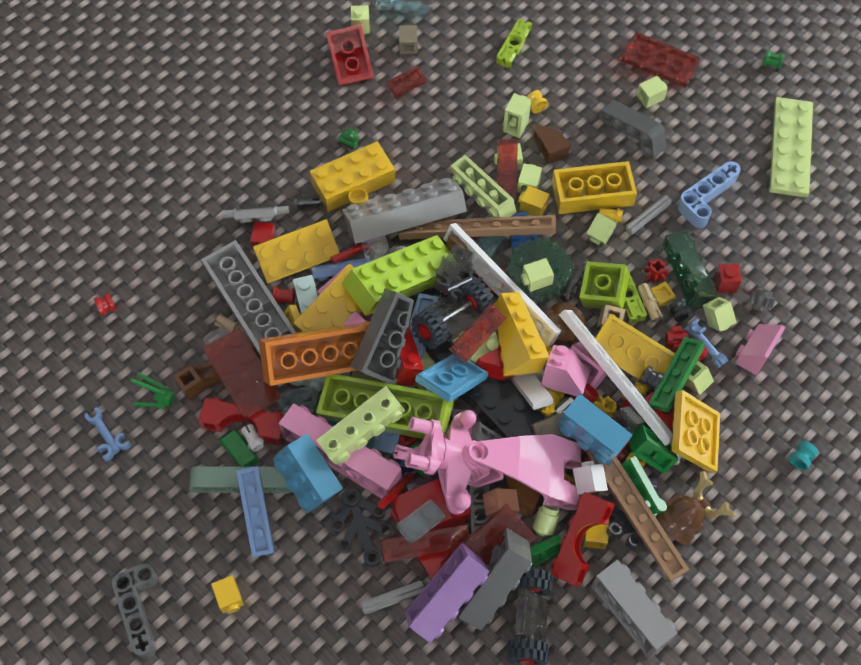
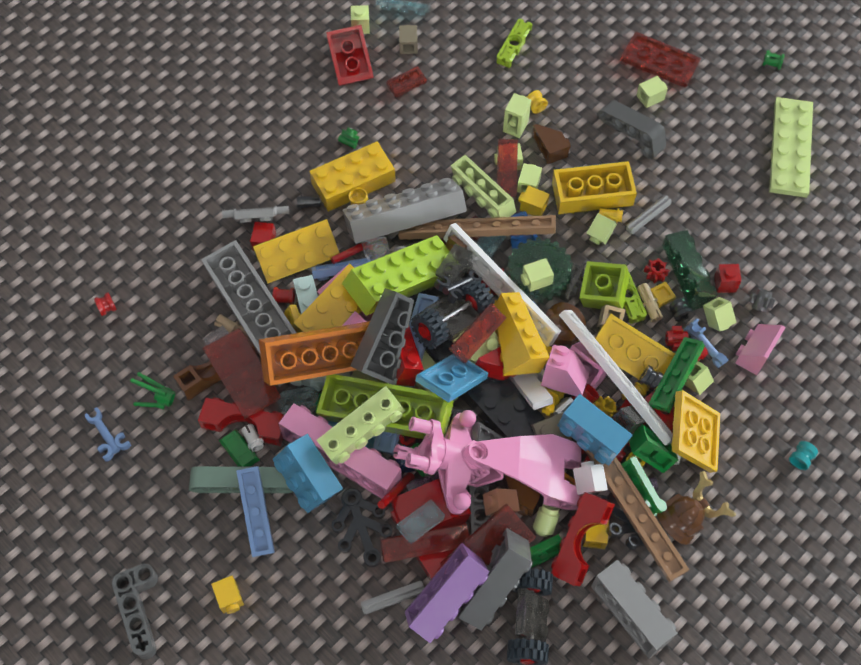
light blue beam [678,161,741,228] -> none

